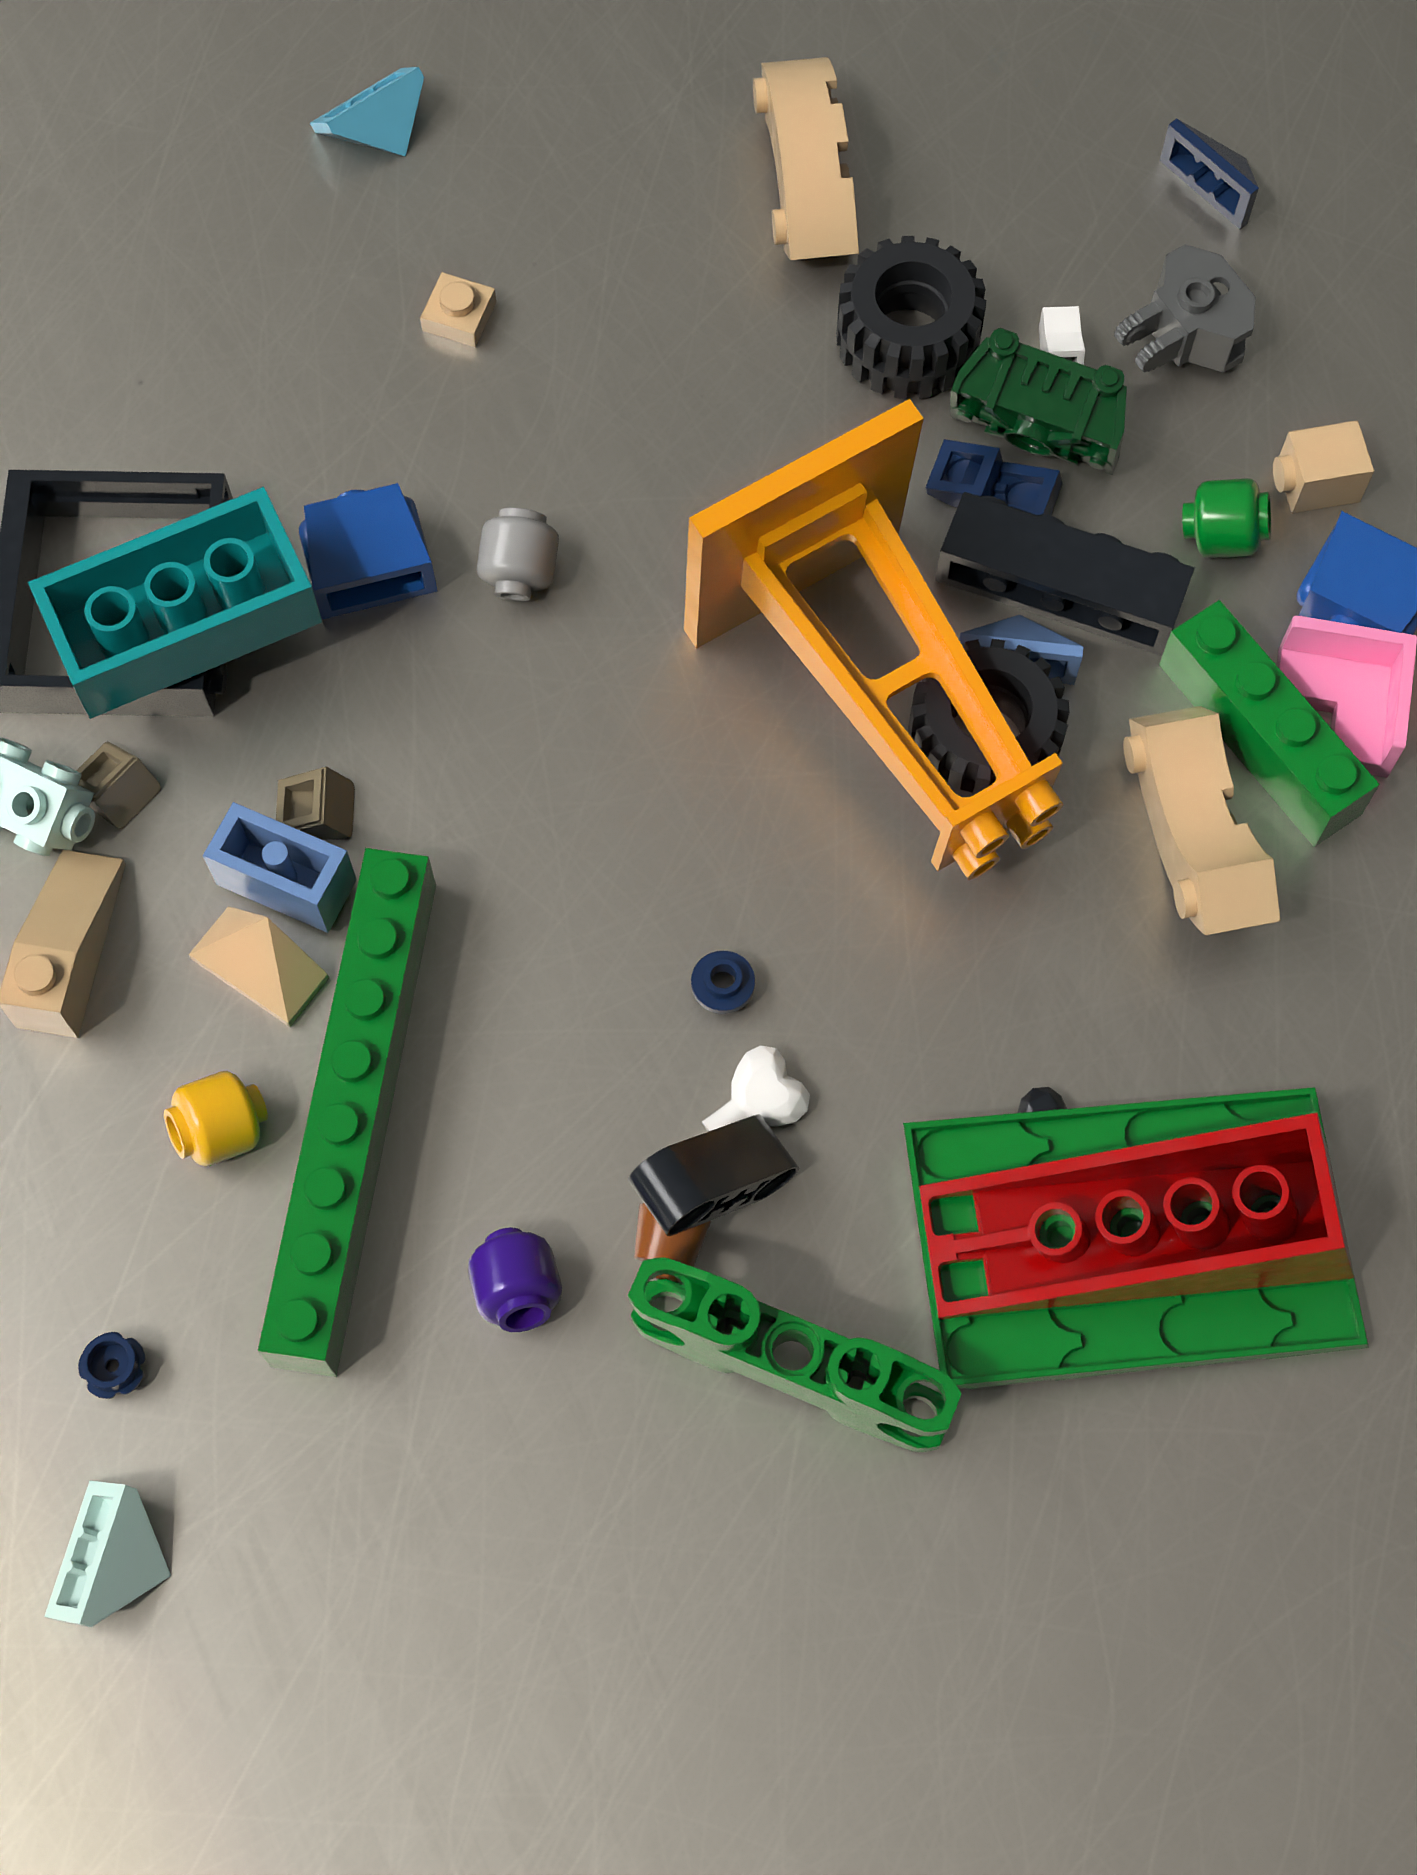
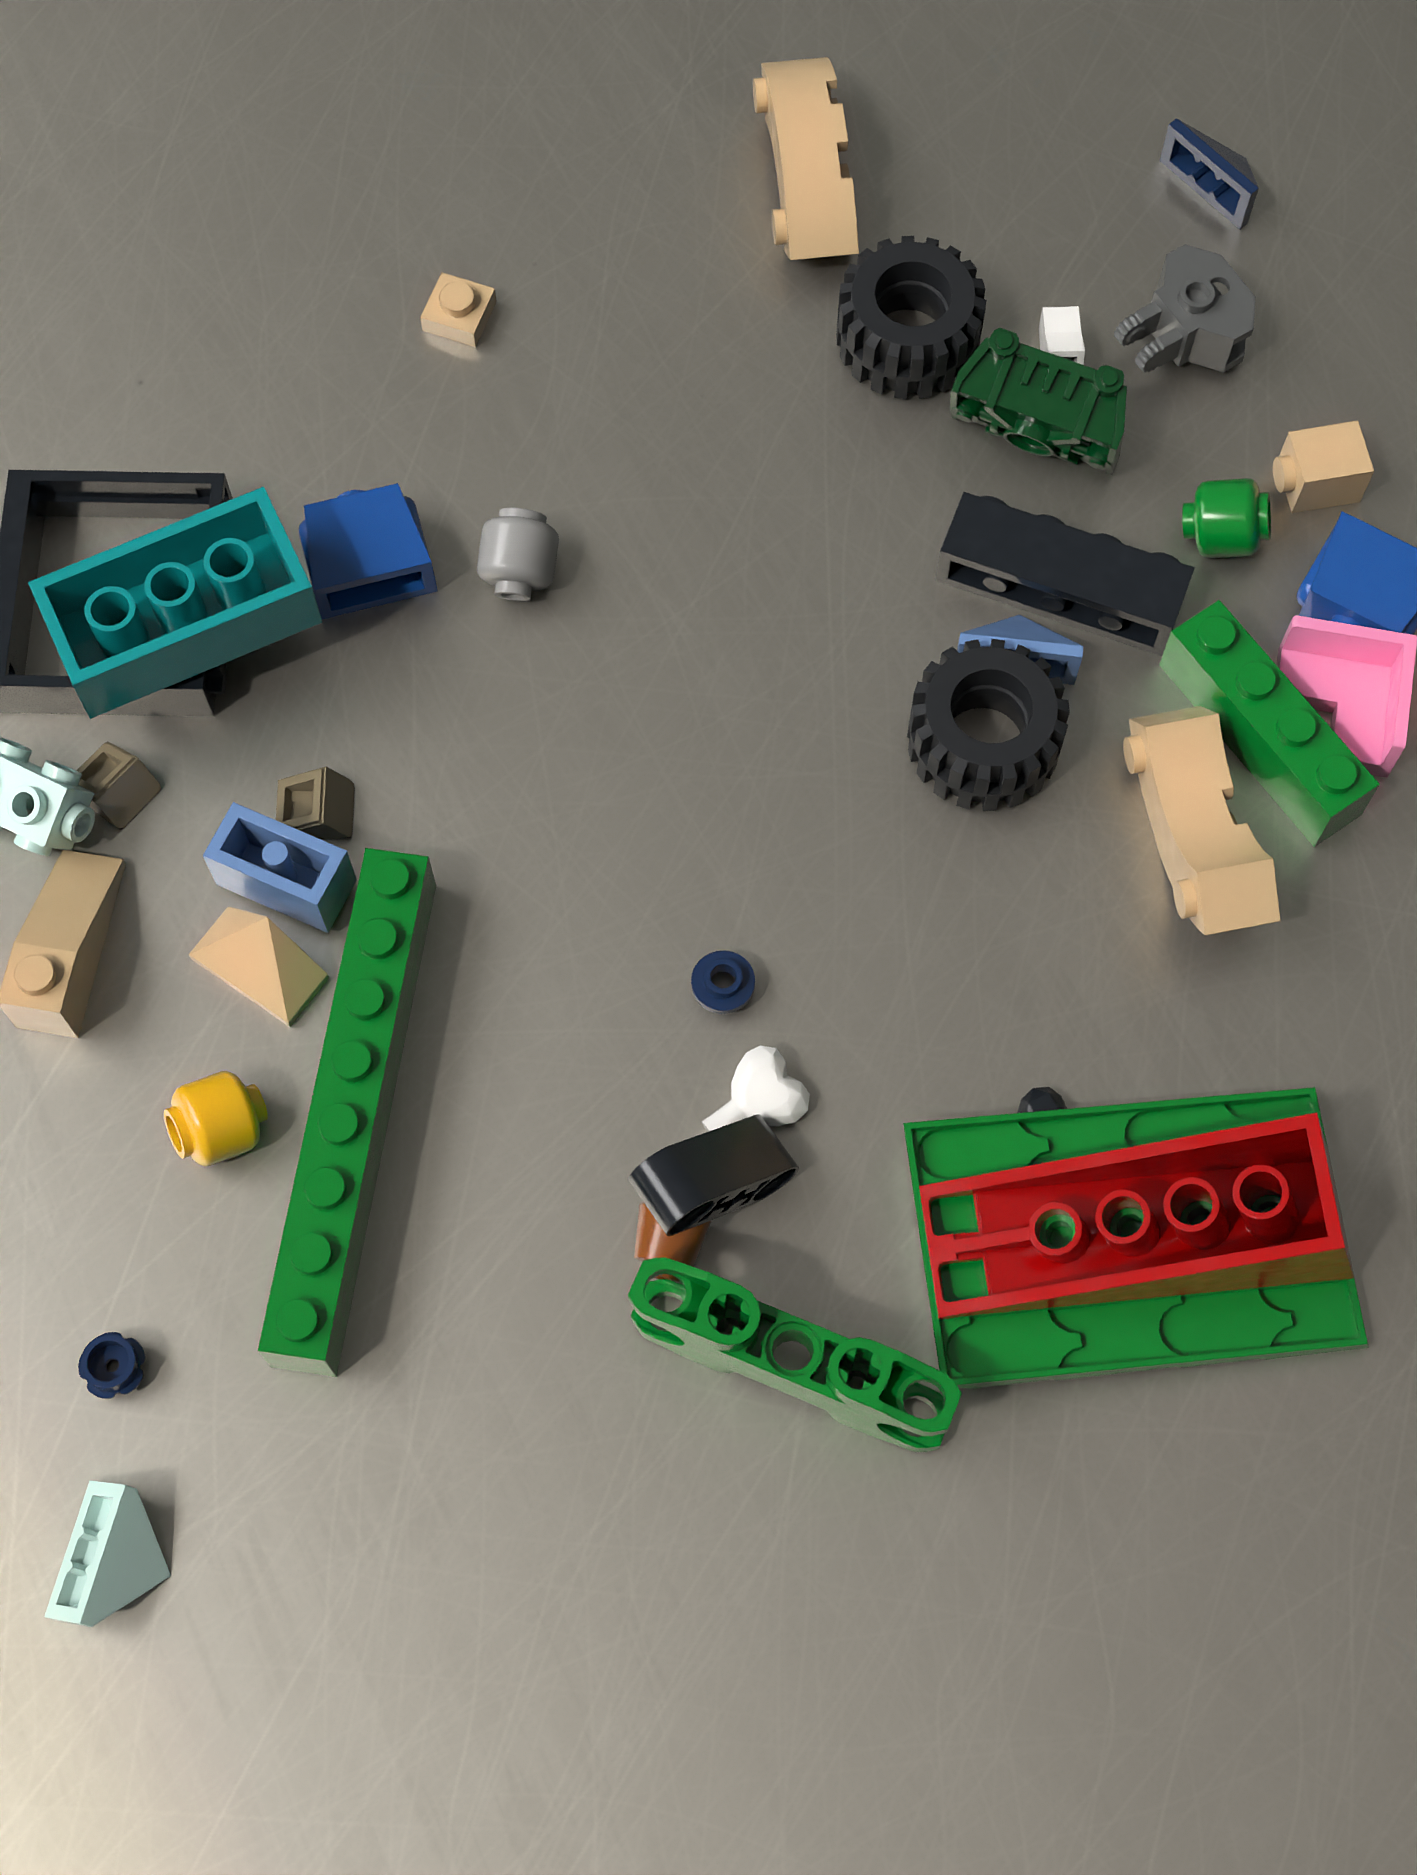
medium azure slope [310,67,424,156] -> none
dark purple head [468,1227,562,1332] -> none
light orange piece [684,399,1064,880] -> none
dark blue slope [925,439,1063,515] -> none

